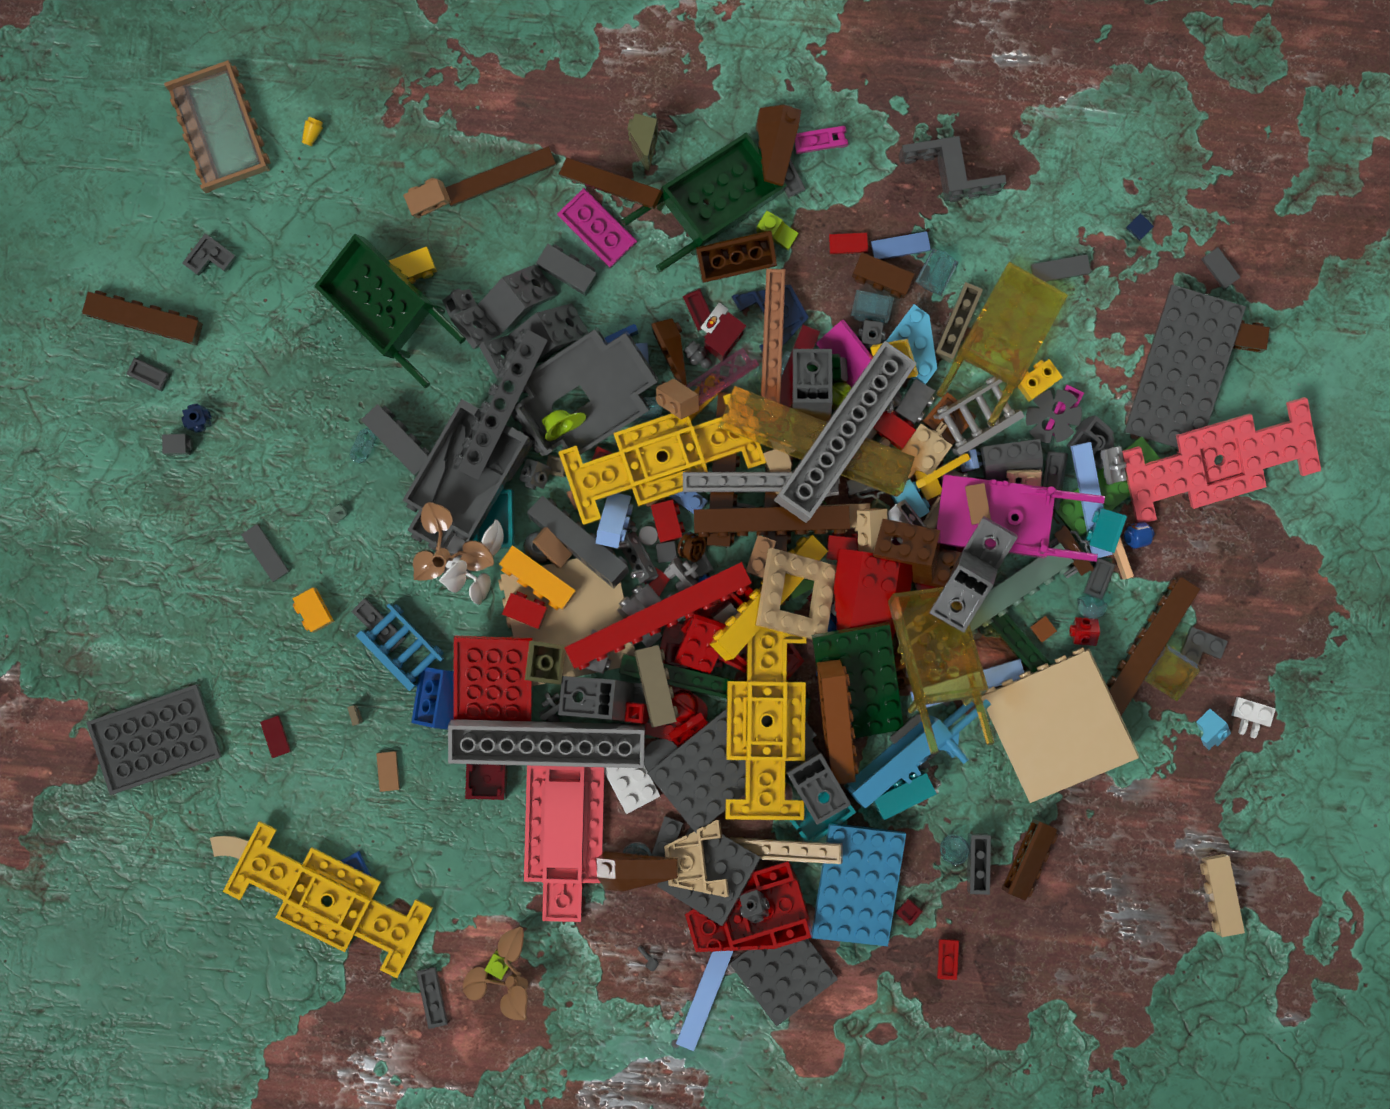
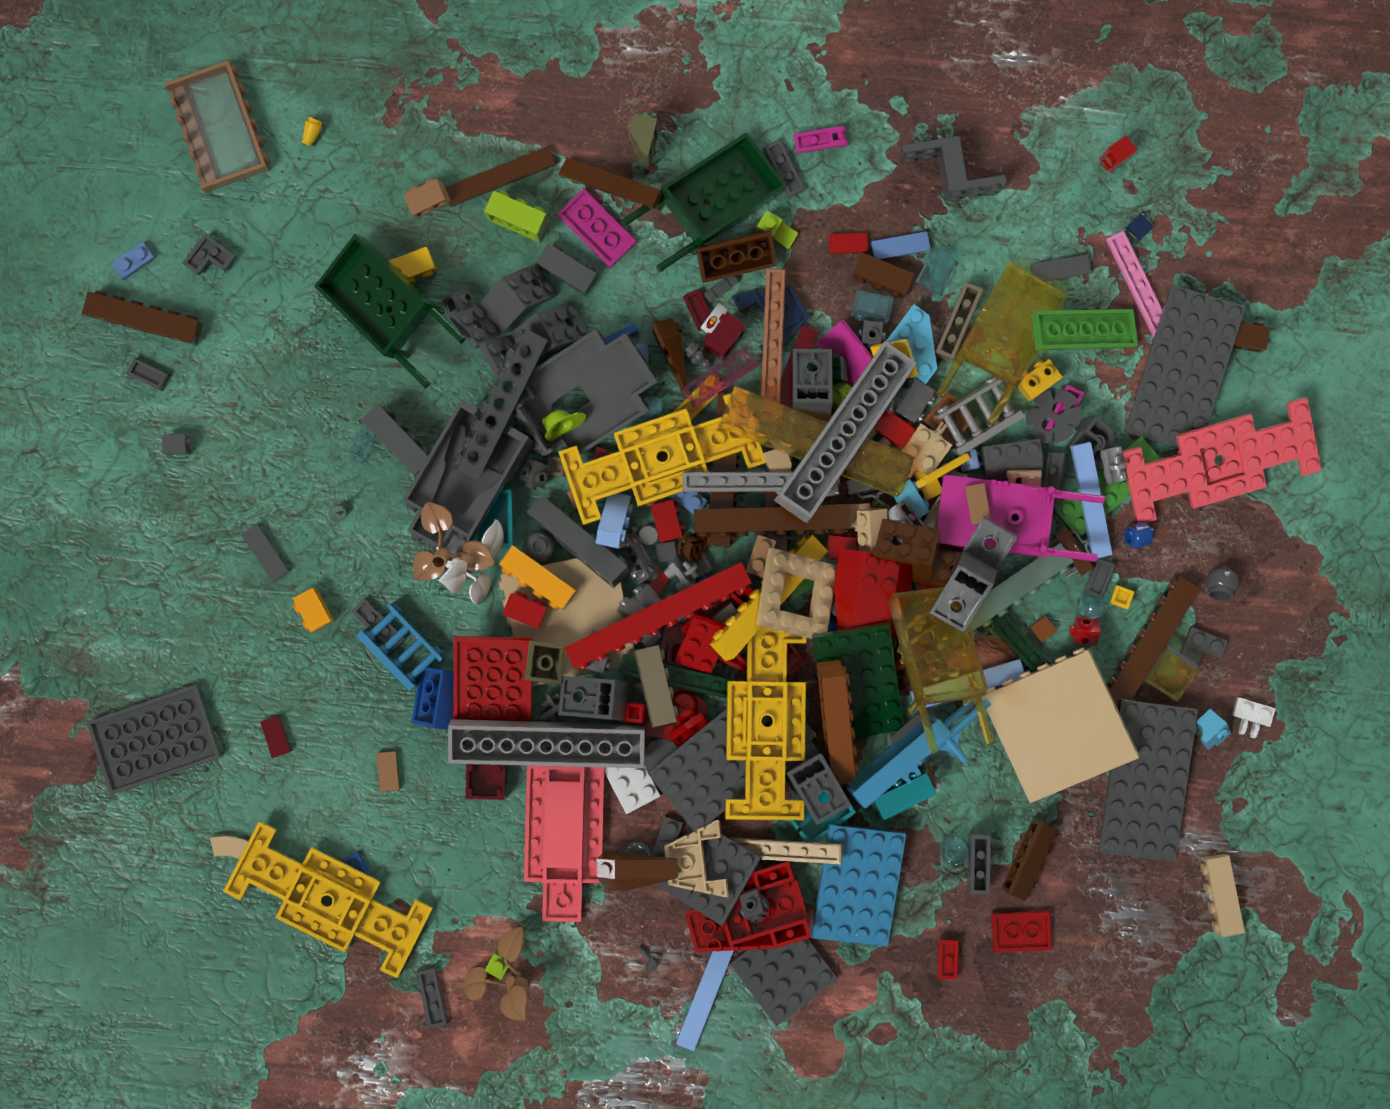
dark blue brick [181,403,212,433] -> none
dark tan tile [347,705,363,726] -> none
medium nougat tile [532,527,572,568] -> none
medium nougat brick [656,379,699,419] -> none
reddish brown wedge [756,104,802,186] -> none
dark red tile [895,898,923,926] -> none
teal slope [1085,508,1127,553] -> none
light nougat tile [1113,538,1134,580] -> none
dark grey tile [1201,247,1240,290] -> none
none -> medium blue plate [111,242,155,280]
none -> lime brick [484,191,549,243]
none -> dark grey axle [704,276,739,302]
none -> red tile [991,910,1052,952]
none -> bright green plate [1031,309,1138,351]
none -> dark grey plate [1098,699,1198,862]
none -> red brick [1100,135,1137,173]
none -> bright pink tile [1106,231,1162,338]
none -> yellow plate [1109,585,1134,610]
none -> dark grey piece [1206,566,1240,602]

